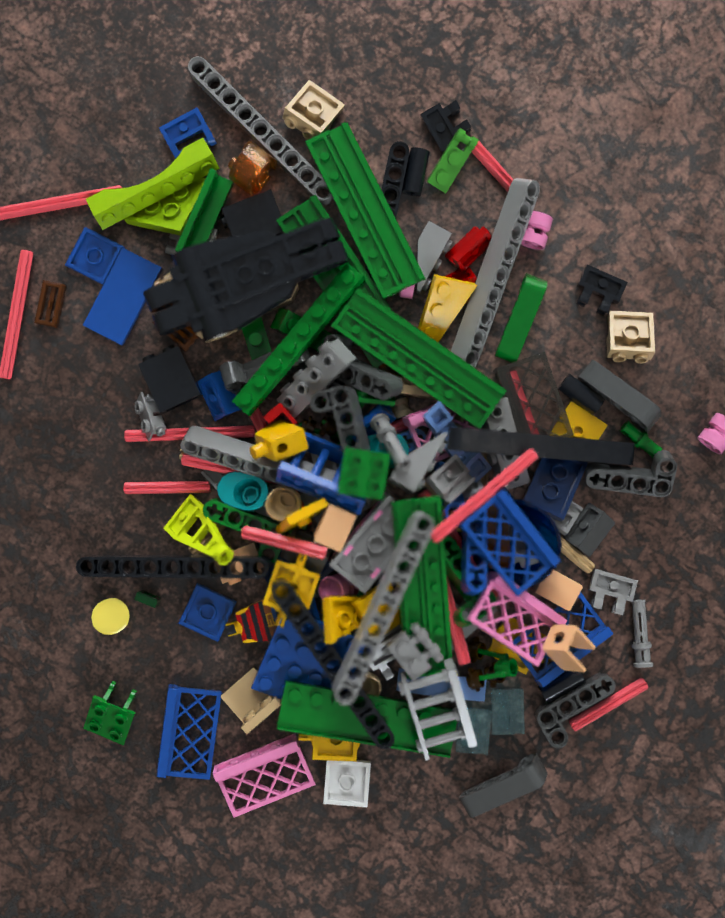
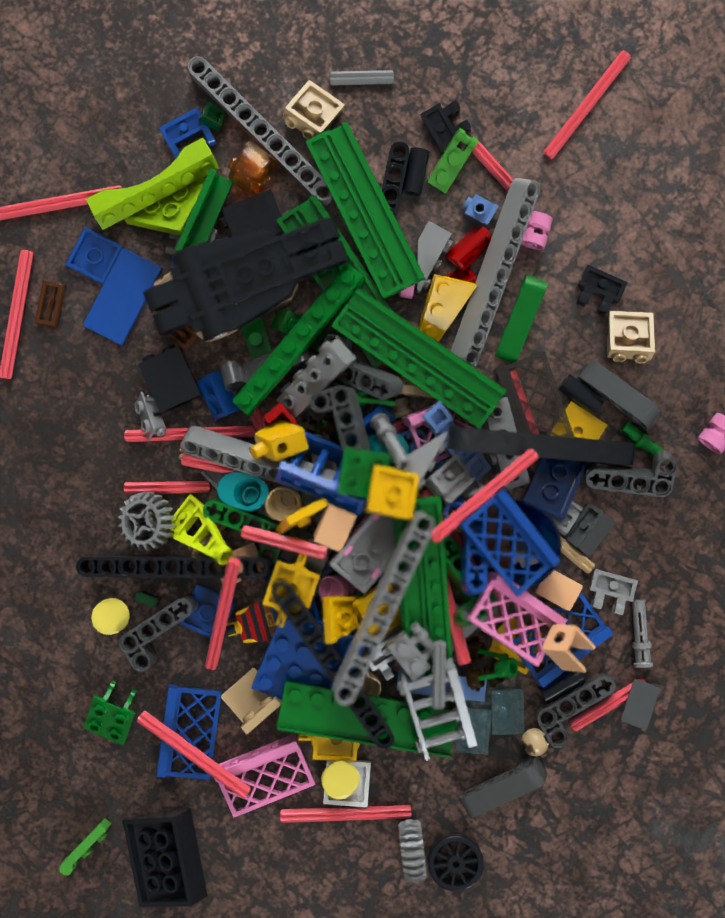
none -> bright green plate [59,818,111,876]
none -> light grey gear [118,492,176,552]
none -> dark grey beam [119,595,198,672]
none -> black slope [122,808,208,907]
none -> coral axle [137,711,251,799]
none -> dark green tile [198,101,227,132]
none -> coral axle [205,557,241,670]
none -> coral axle [280,805,411,823]
none -> light yellow piece [321,760,360,800]
none -> light grey axle [329,70,394,85]
none -> yellow plate [366,465,419,521]
none -> light grey gear [398,819,426,883]
none -> black wheel [428,832,484,892]
none -> light grey axle [432,641,446,709]
none -> medium blue brick [463,194,499,228]
none -> tan piece [521,728,549,757]
none -> coral axle [544,50,631,159]
none -> dark grey panel [621,679,661,730]

